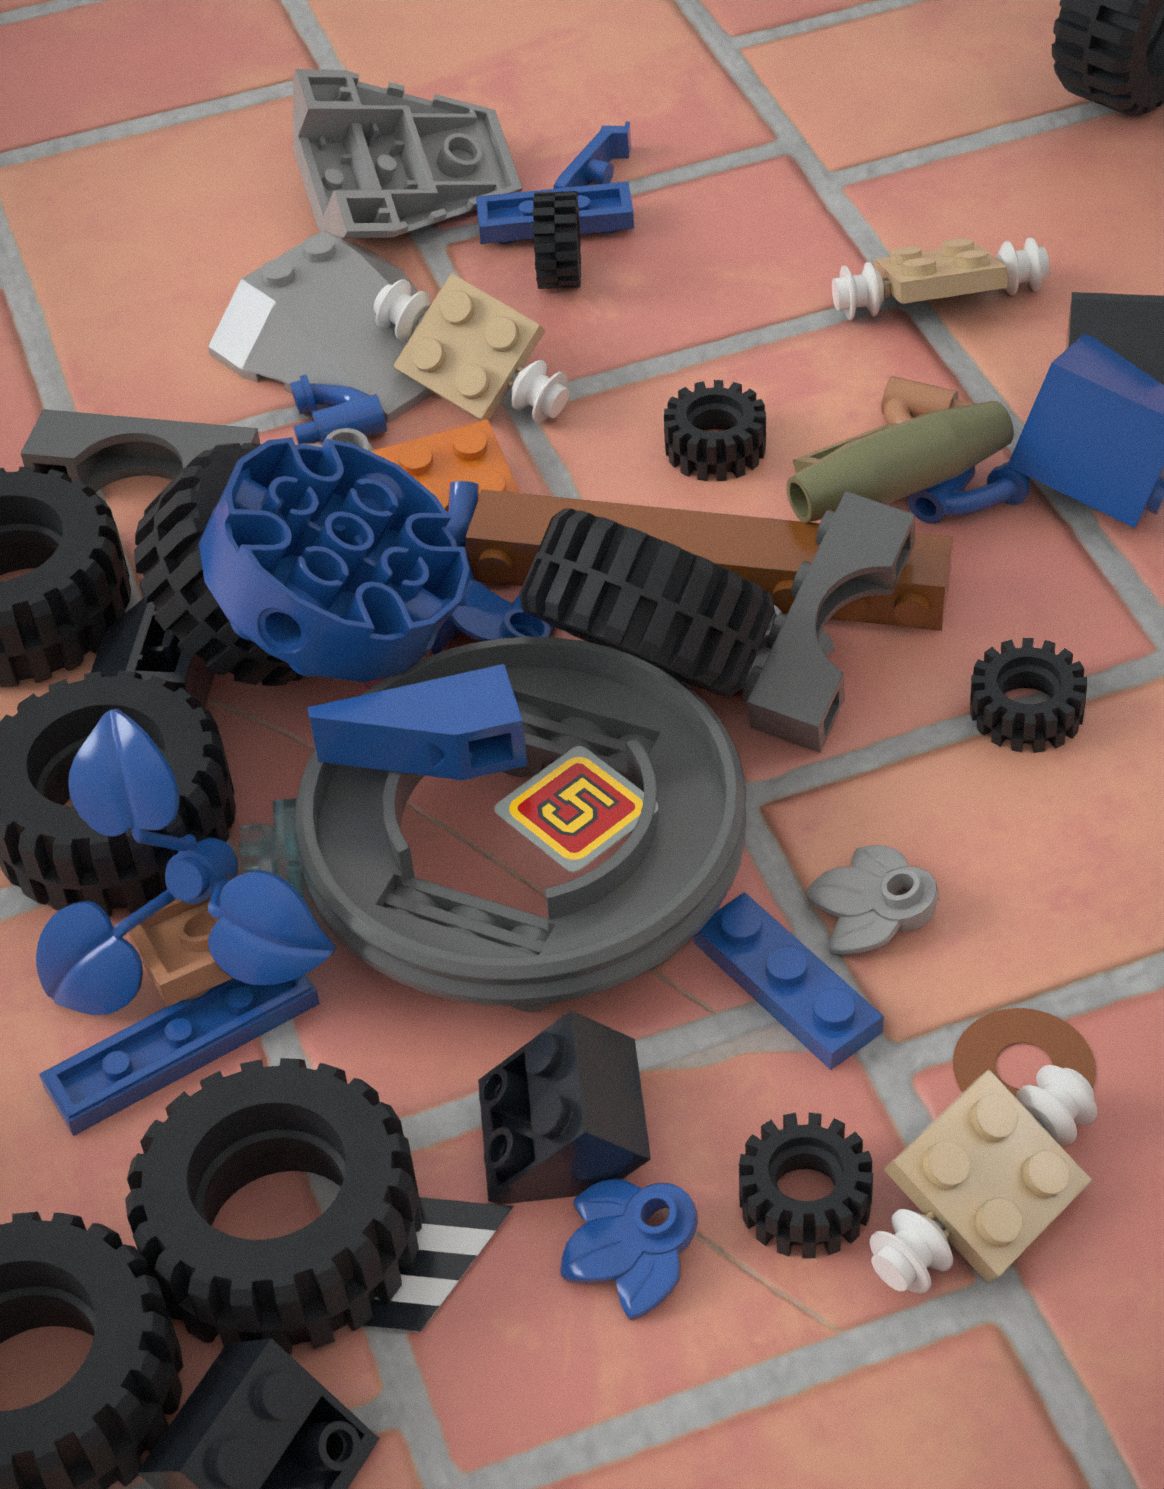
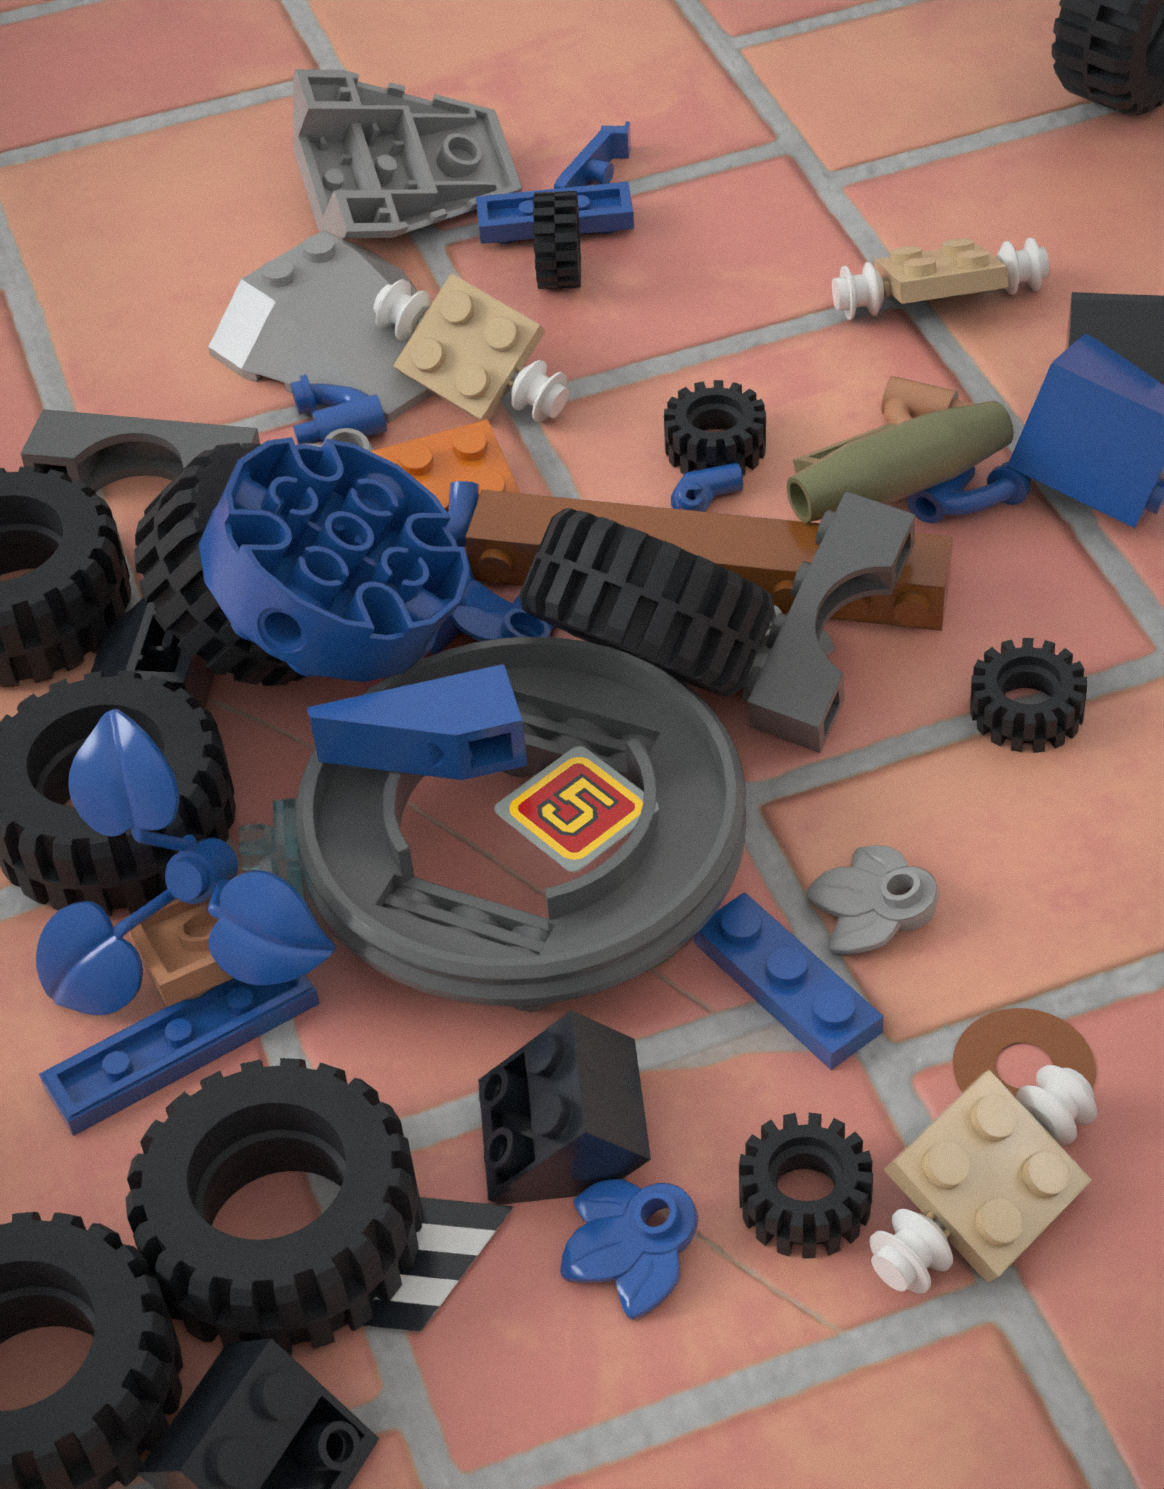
none -> blue arm [671,463,744,512]

